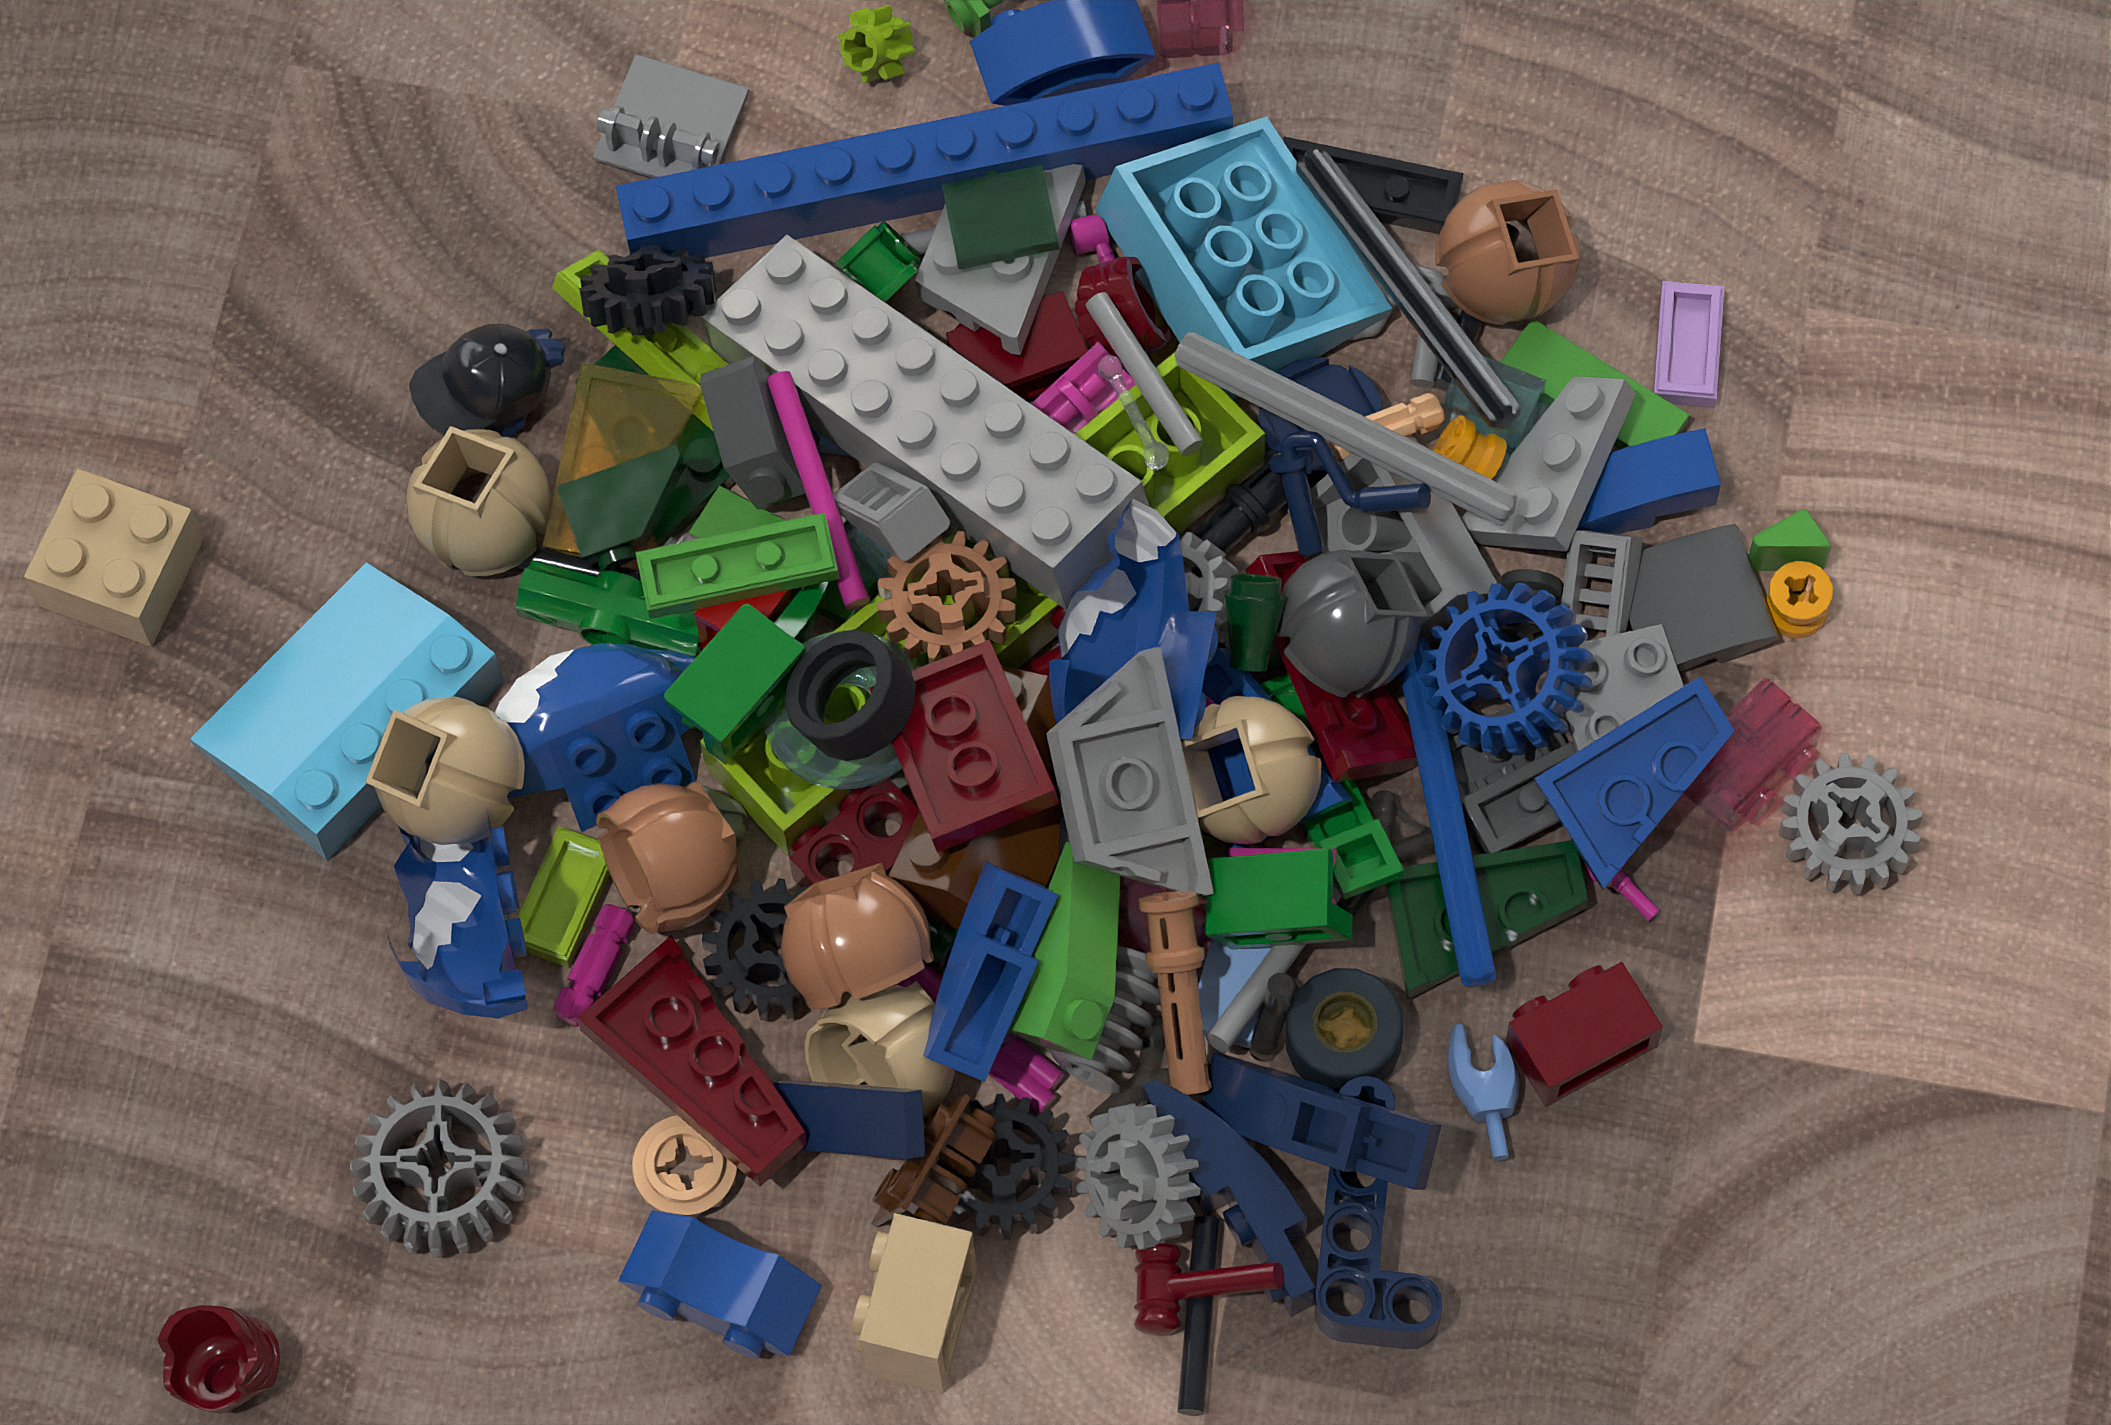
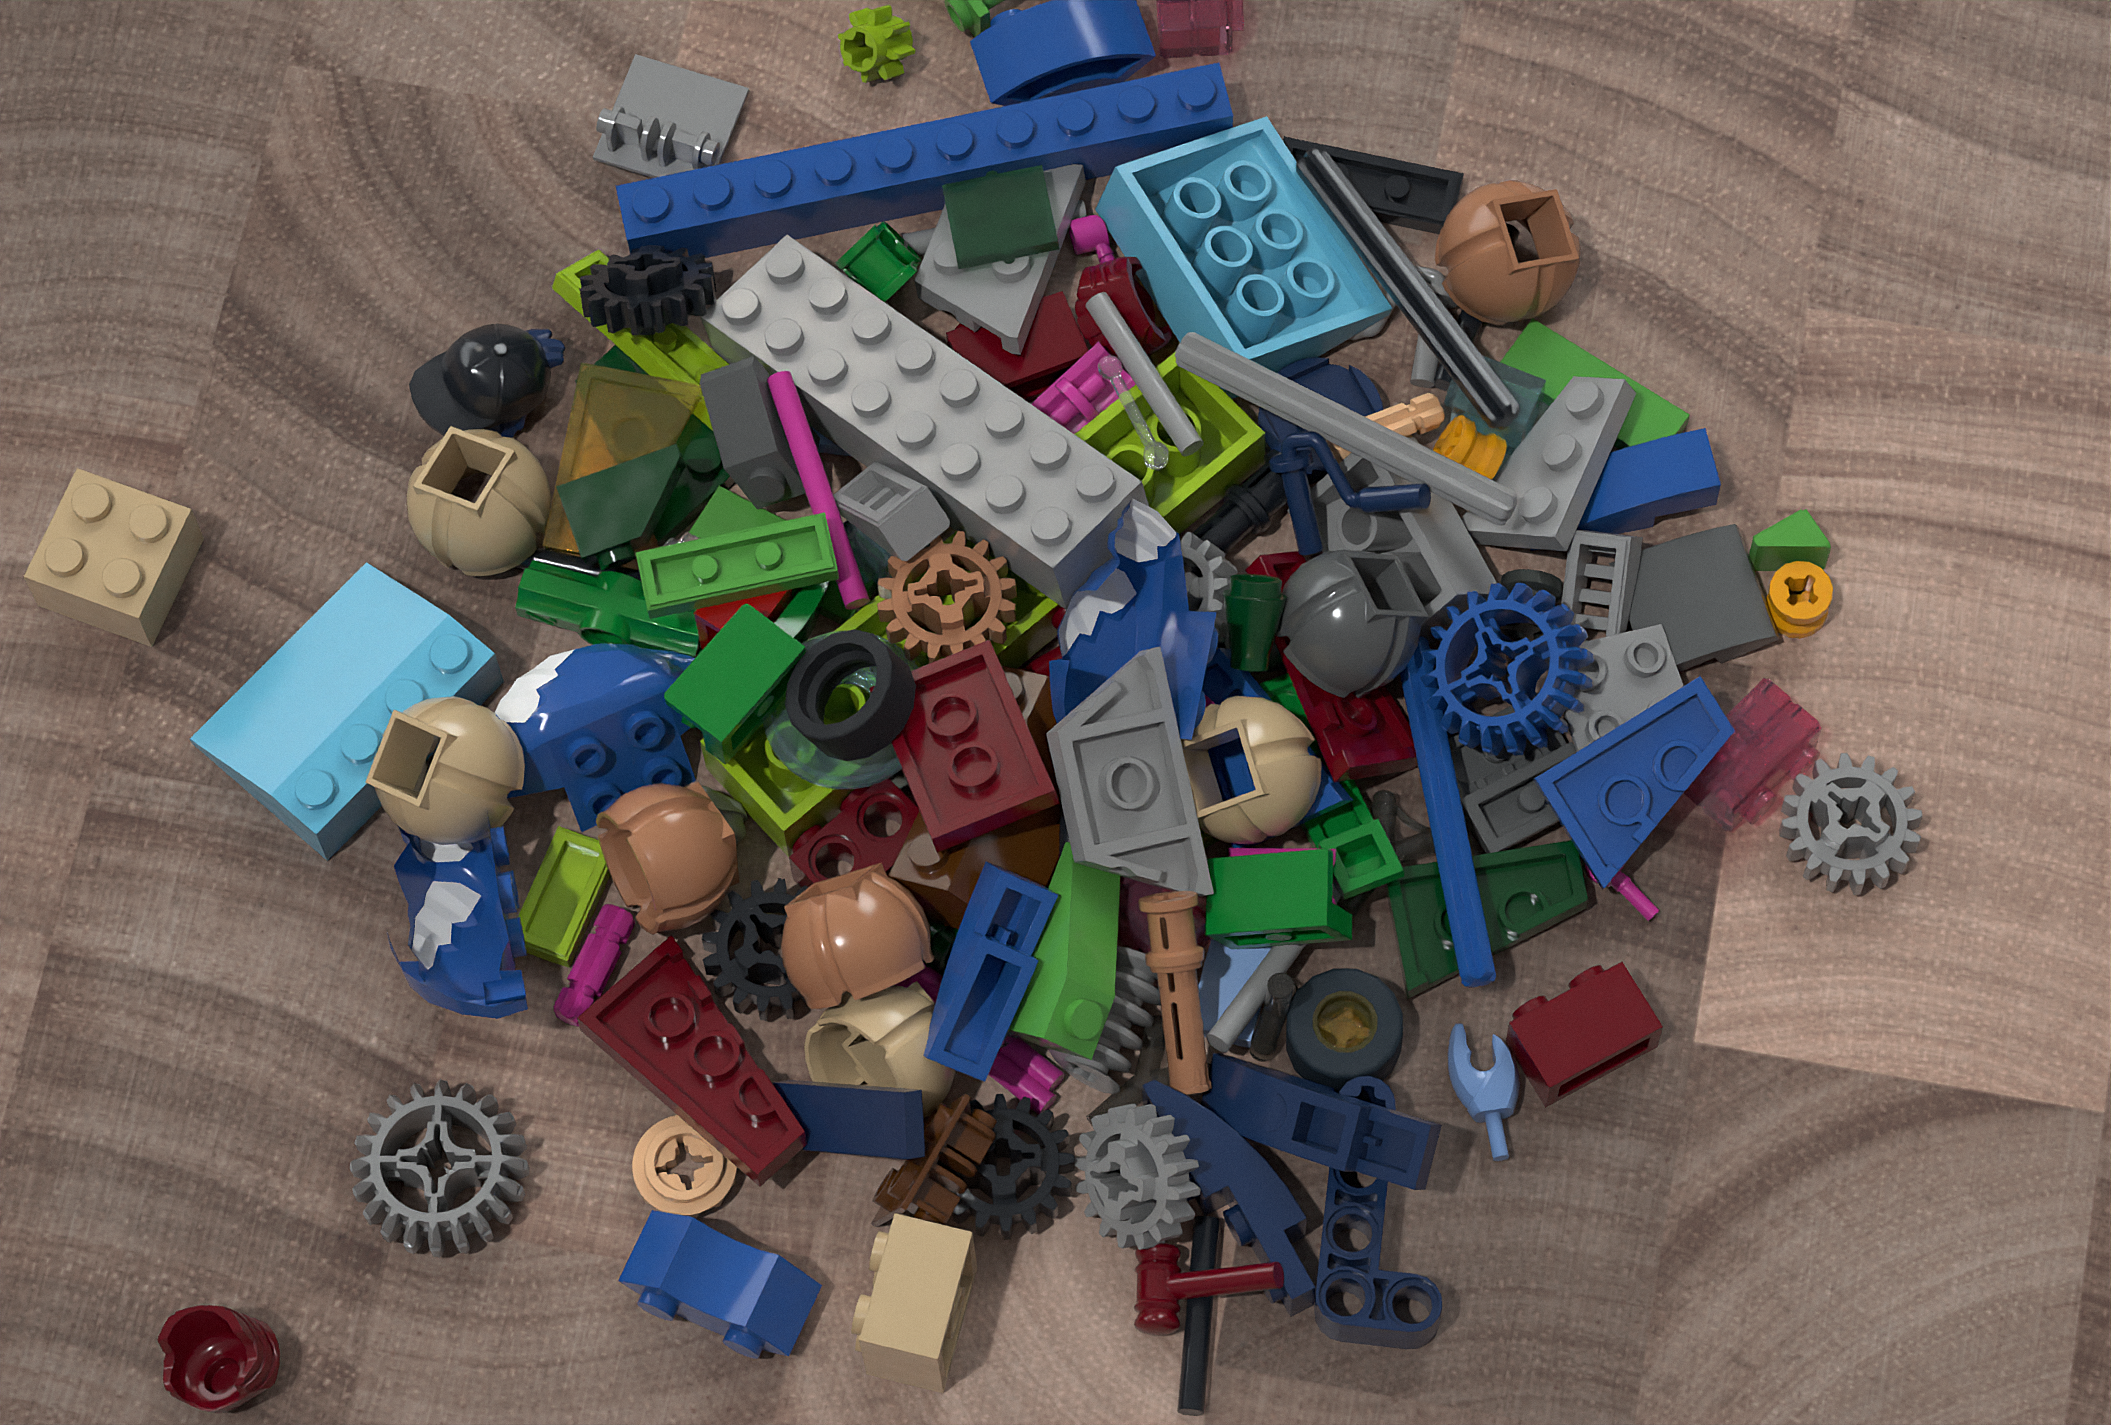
lavender tile [1653,281,1725,408] -> none

